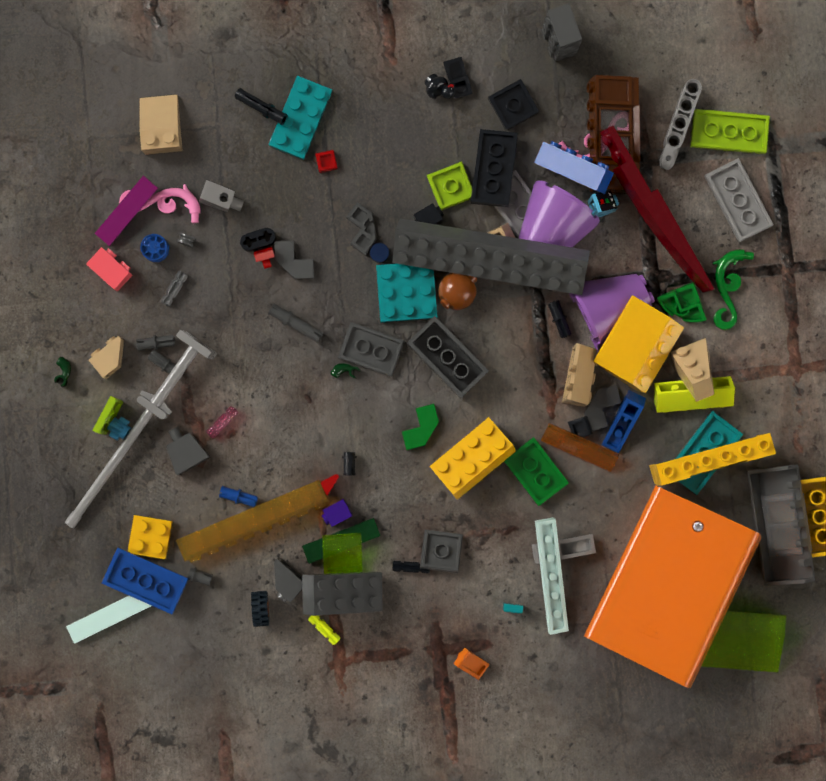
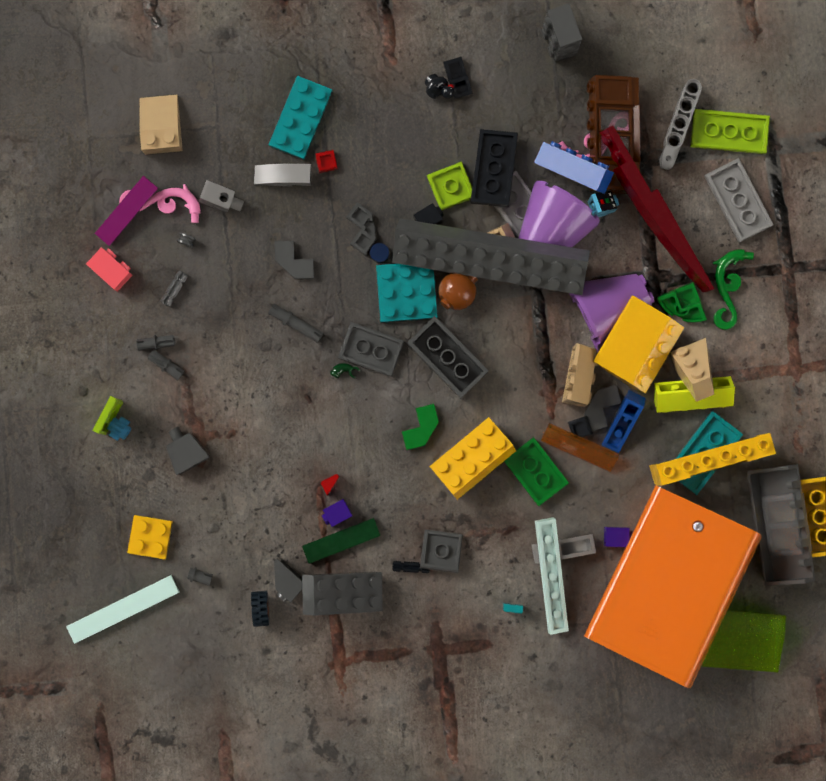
dark green arm [54,357,71,388] -> none
light grey piece [65,330,218,528] -> none
tan slope [89,336,124,379] -> none
blue plate [102,547,189,614] -> none
blue wheel [140,234,169,262] -> none
clear yellow brick [176,480,329,563] -> none
clear pink axle [206,406,238,438] -> none
blue axle [219,486,258,507] -> none
black pin [235,88,288,125] -> none
black beam [240,228,276,252] -> none
red tile [254,246,275,269] -> none
neon yellow axle [308,615,340,645] -> none
clear neon green tile [322,533,363,574] -> none
black pin [342,452,357,476] -> none
orange tile [453,648,490,680] -> none
black plate [488,79,540,131] -> none
black axle [547,300,571,338] -> none
none -> light grey slope [254,164,311,186]
none -> dark purple brick [604,527,633,547]

